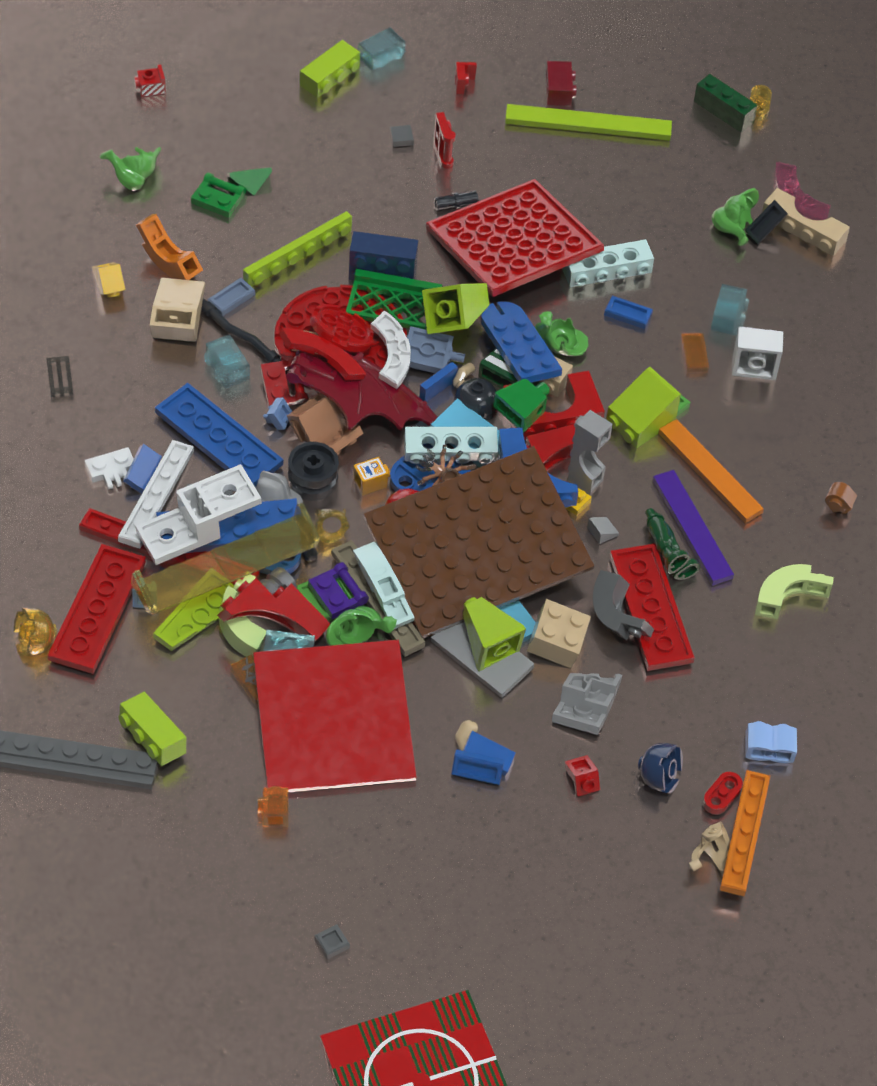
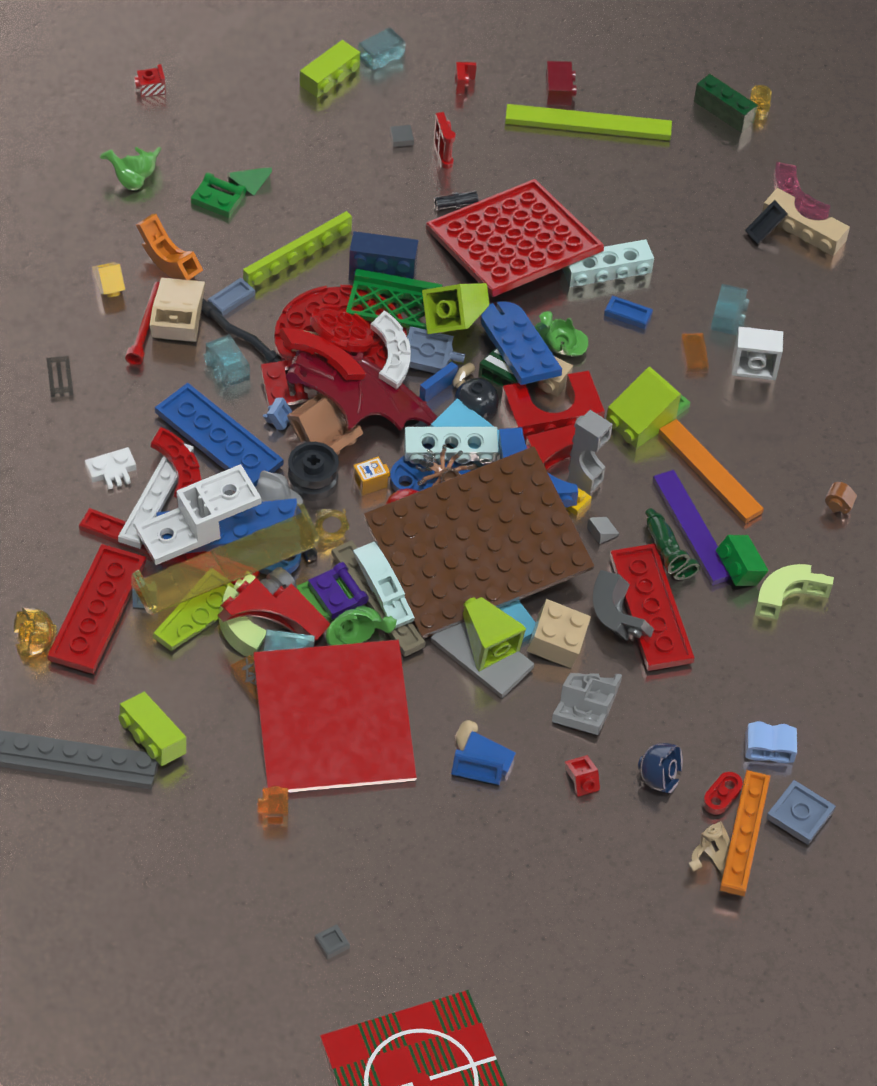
tile [123,444,162,494] -> none
green torso [494,379,550,432] -> none
bright green piece [712,188,759,246] -> none
none -> red piece [125,282,160,365]
none -> red tile [150,427,202,498]
none -> green brick [716,535,769,586]
none -> sand blue plate [766,780,836,845]

